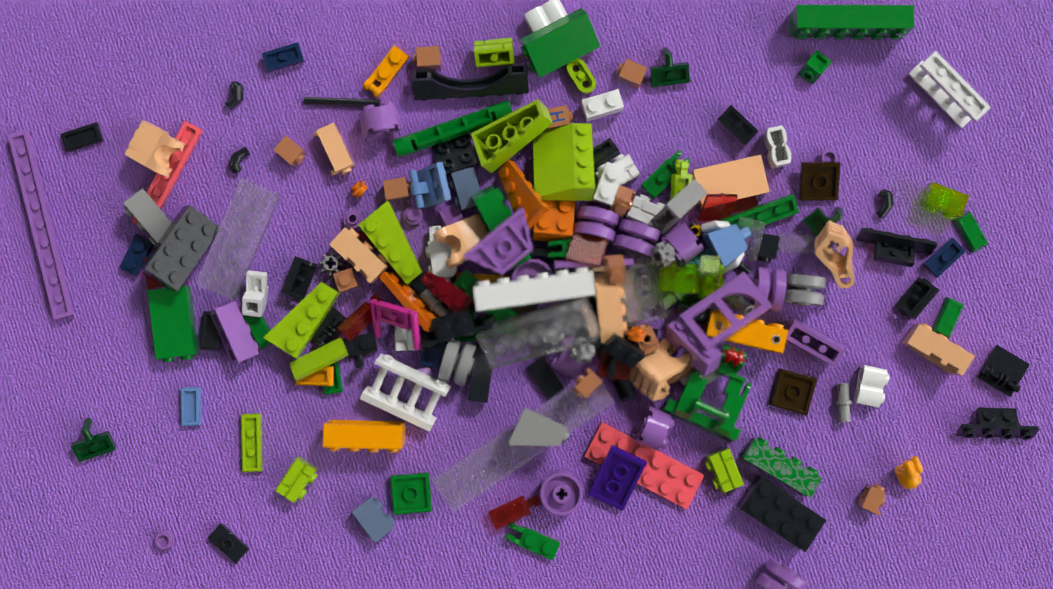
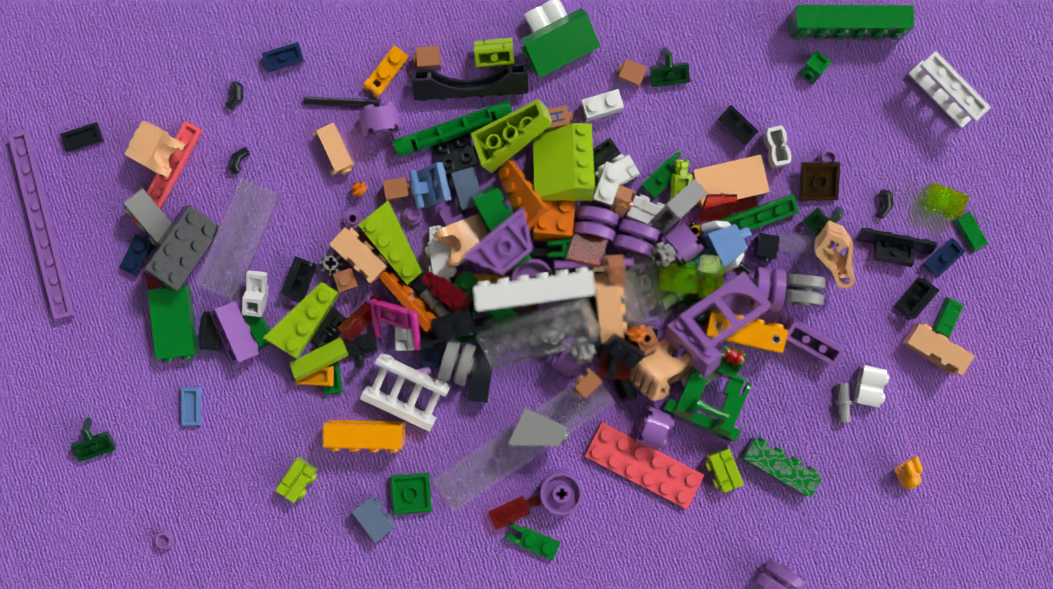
black plate [208,523,250,564] -> none
lime tile [241,413,263,472] -> none
nougat brick [273,136,306,167] -> none
black tile [527,356,564,399] -> none
lime plate [567,58,596,94] -> none
dark purple plate [588,445,647,511] -> none
light grey pin [725,295,754,316] -> none
clear panel [737,217,765,262] -> none
black brick [737,474,827,553] -> none
dark brown tile [769,368,817,416] -> none
nougat brick [857,483,886,516] -> none
black bracket [956,407,1039,440] -> none
black hinge [977,345,1030,397] -> none

